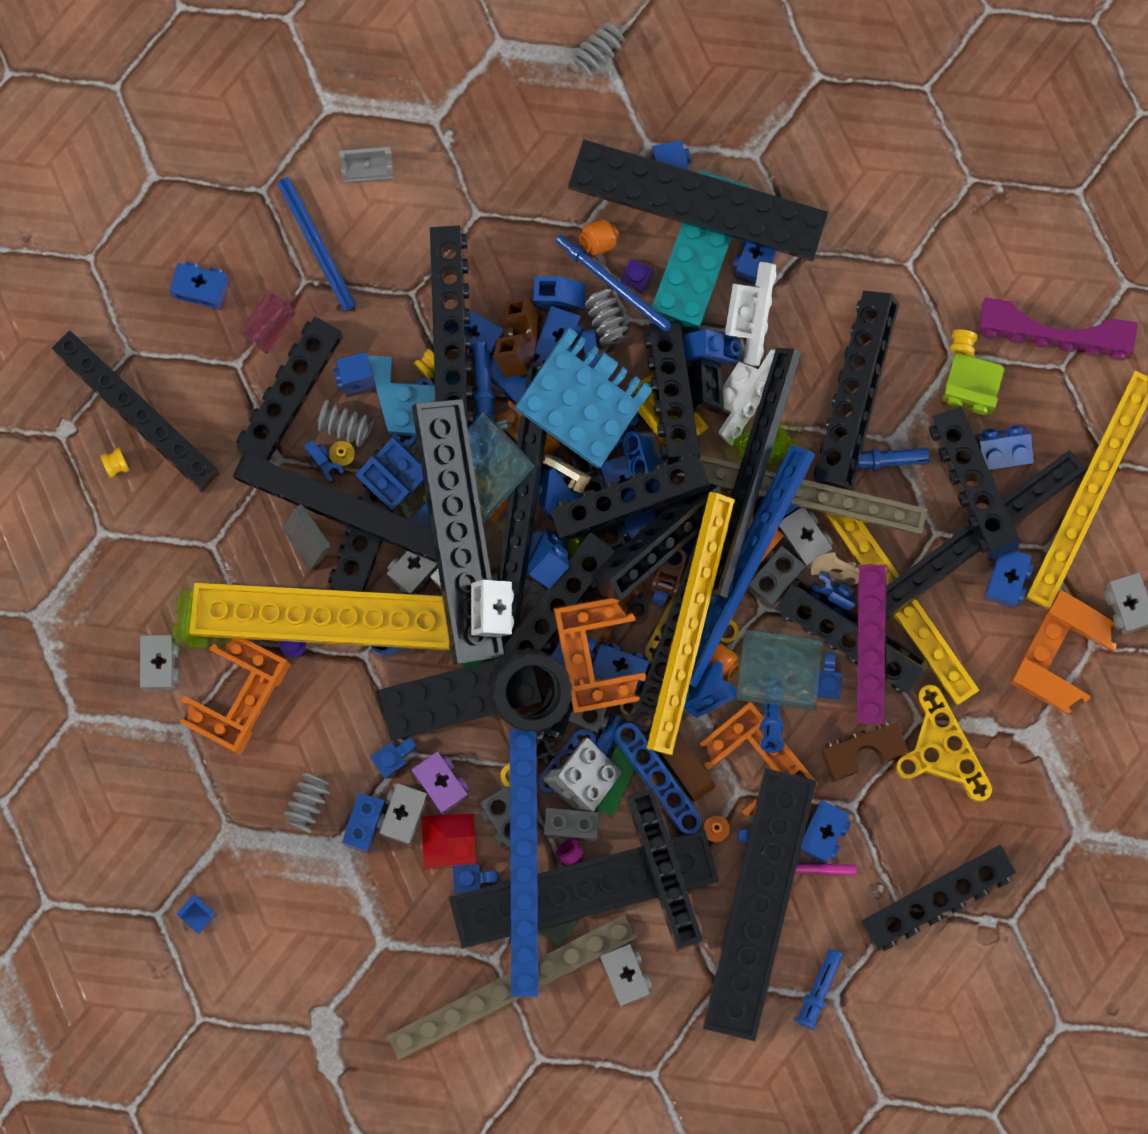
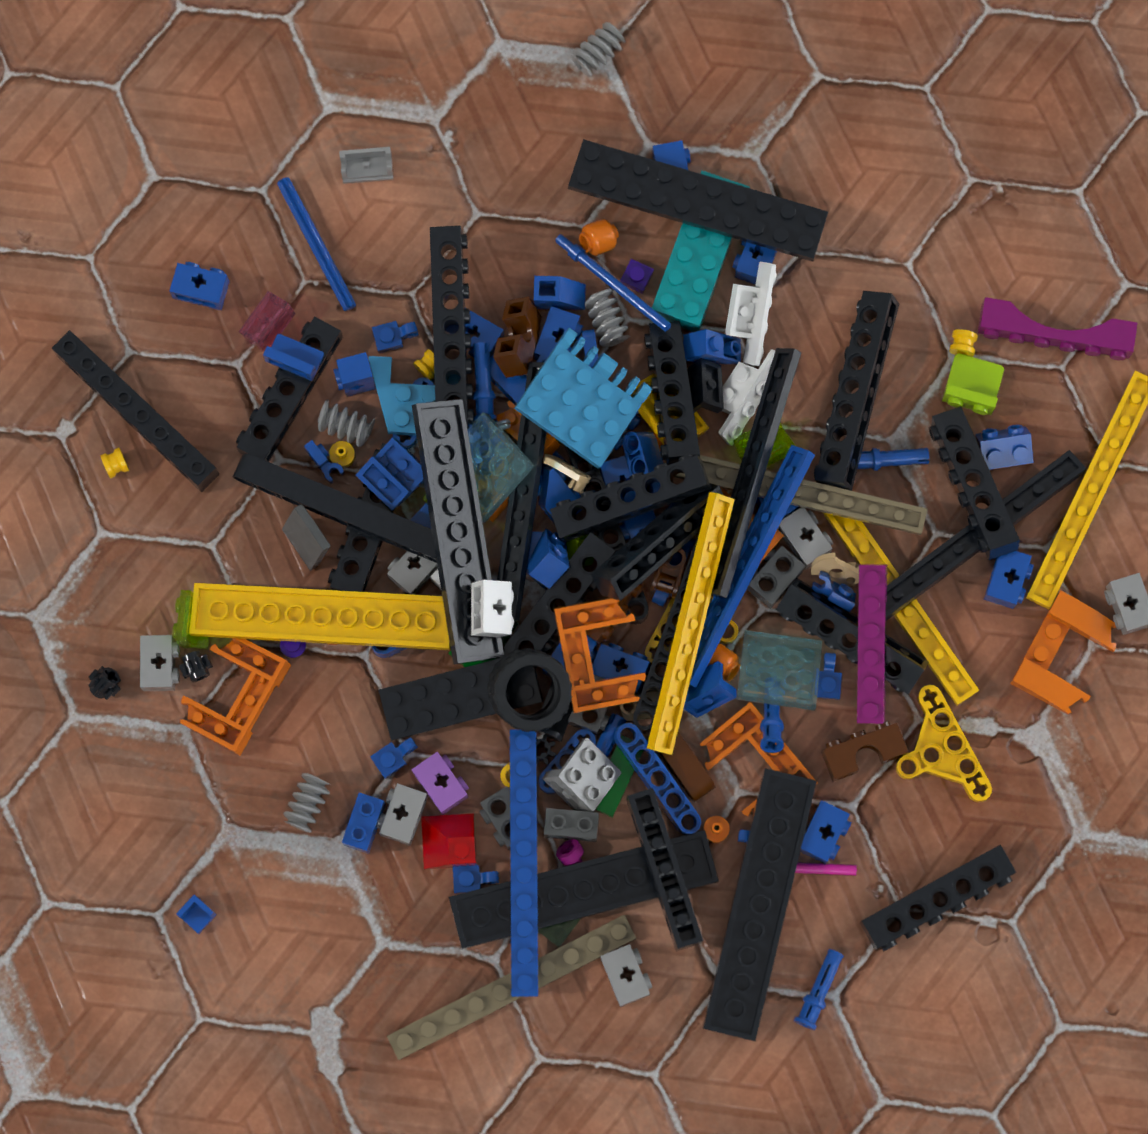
none -> black gear [88,666,121,700]
none -> black gear [179,650,213,682]
none -> blue panel [263,334,324,381]
none -> blue plate [372,321,419,354]

